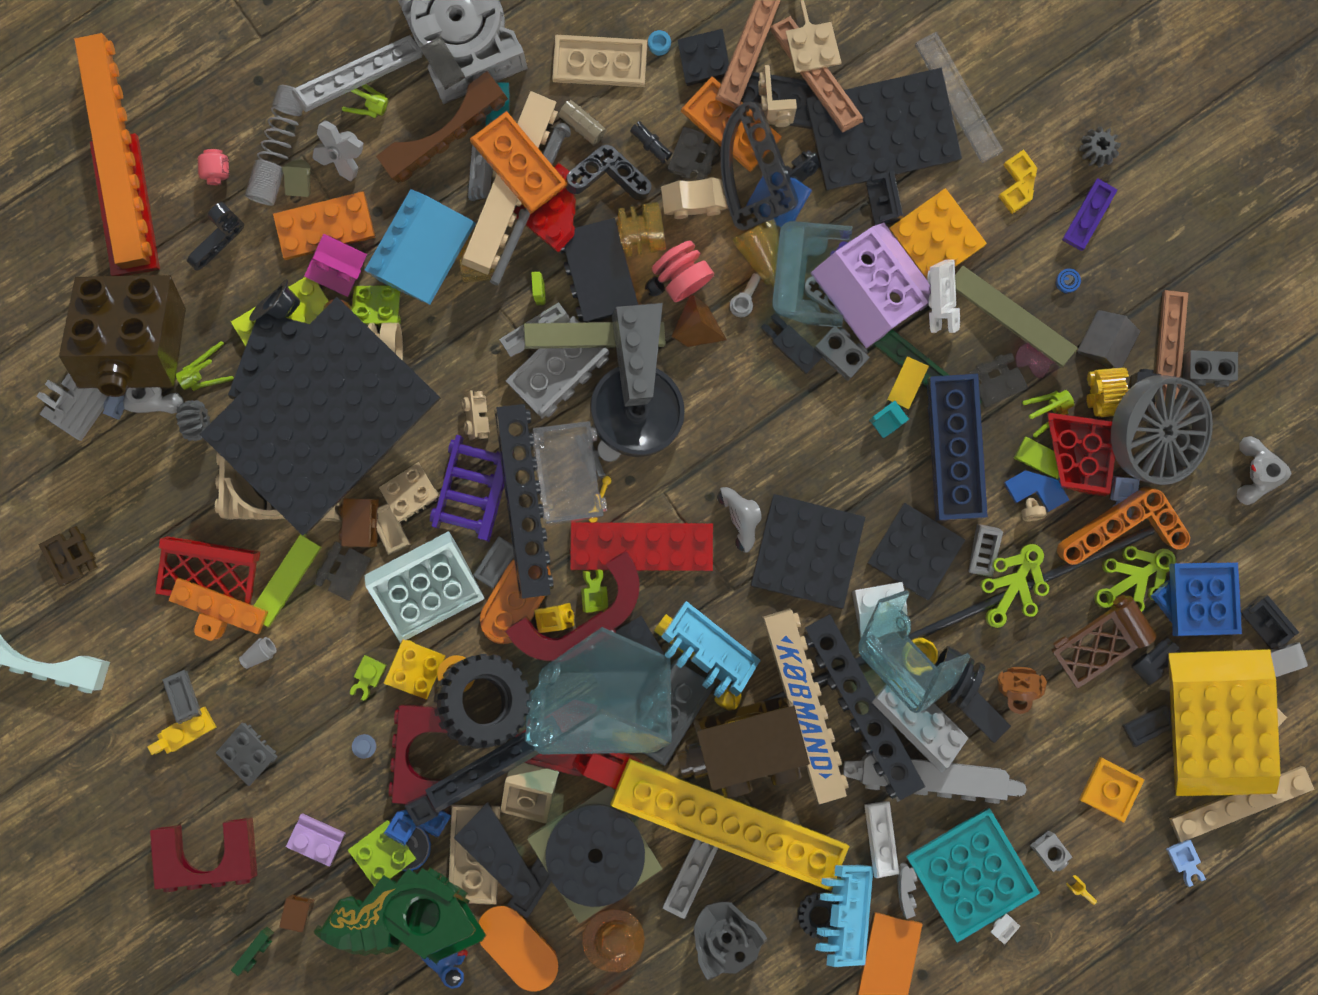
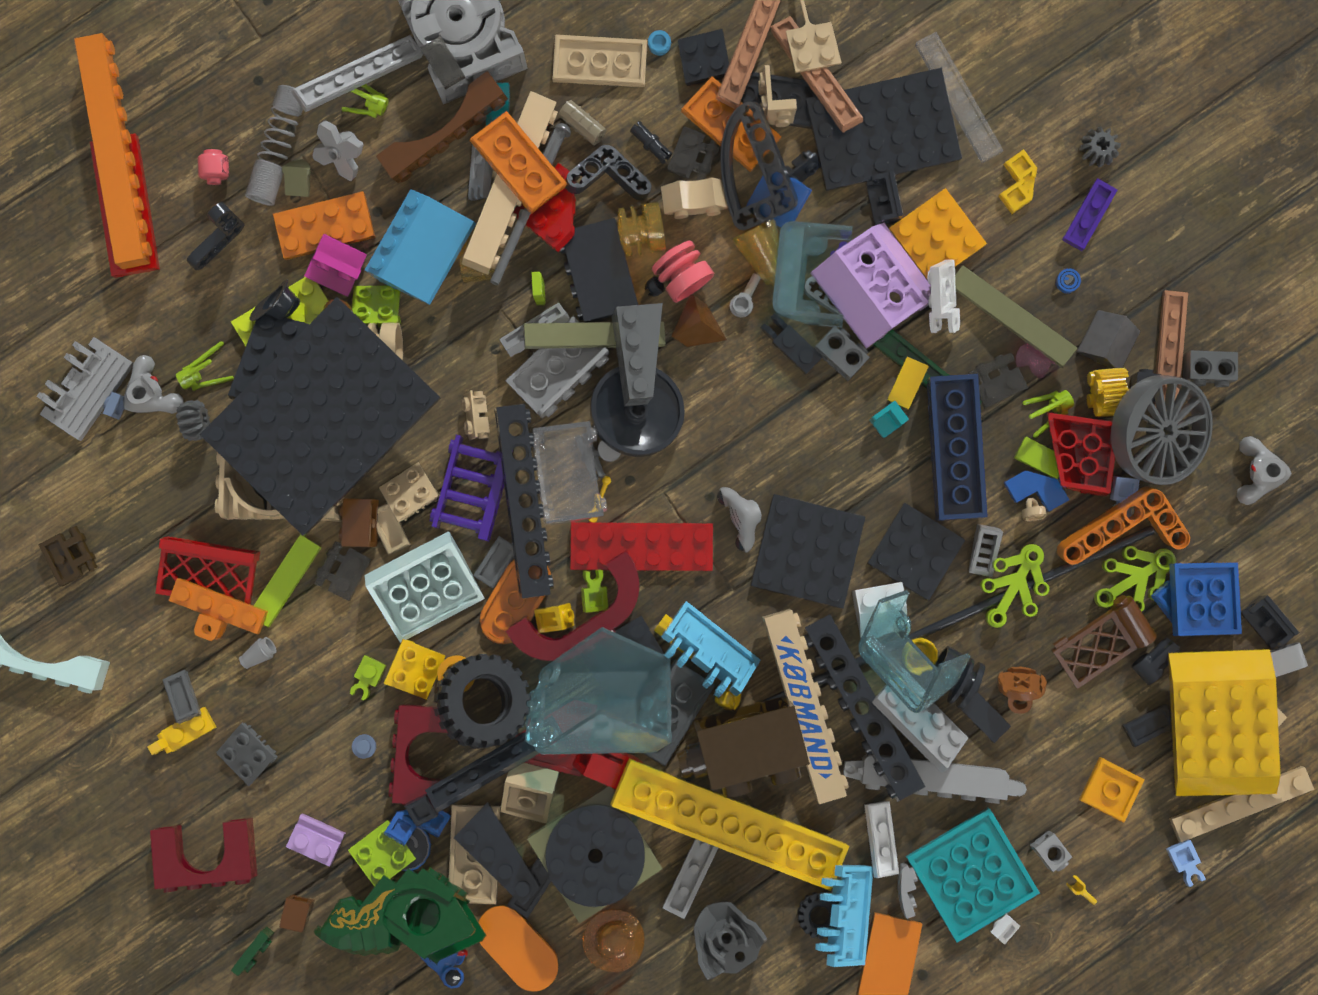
dark brown brick [59,275,186,397] -> none

